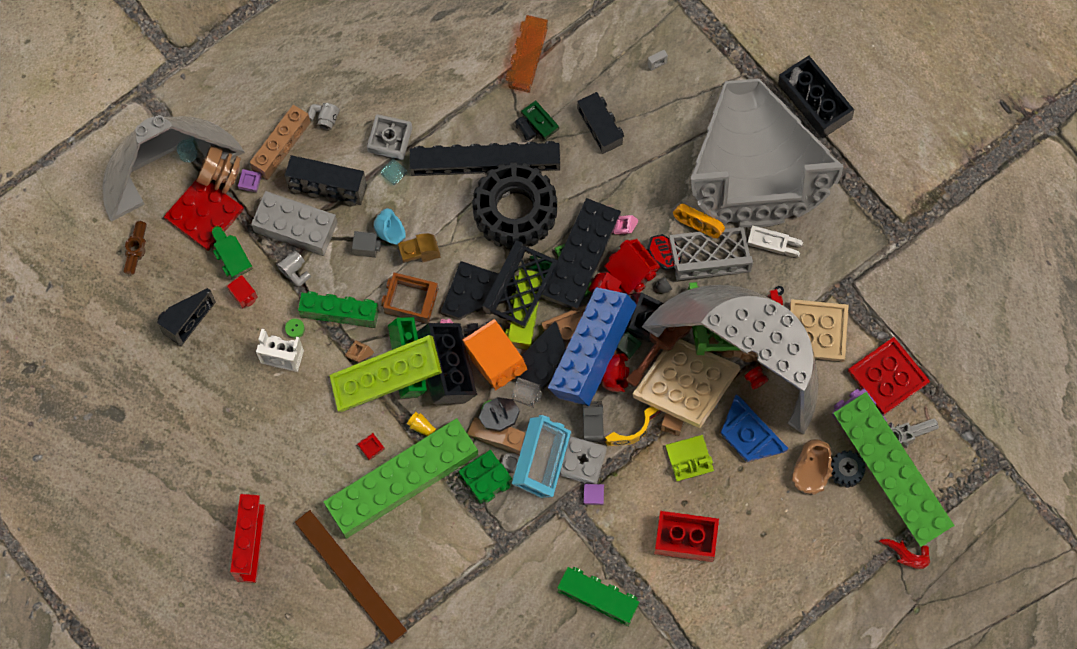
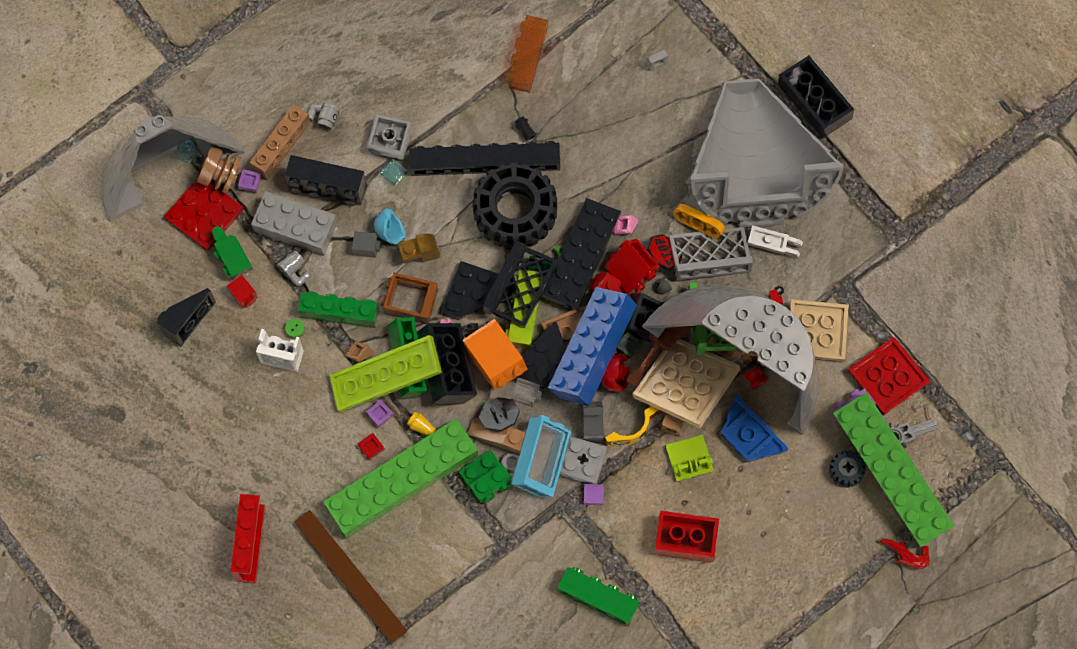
reddish brown axle [124,221,147,275] -> none
dark green plate [521,100,559,140] -> none
black brick [577,92,624,154] -> none
medium nougat piece [792,439,833,495] -> none
none -> medium lavender plate [366,400,394,427]

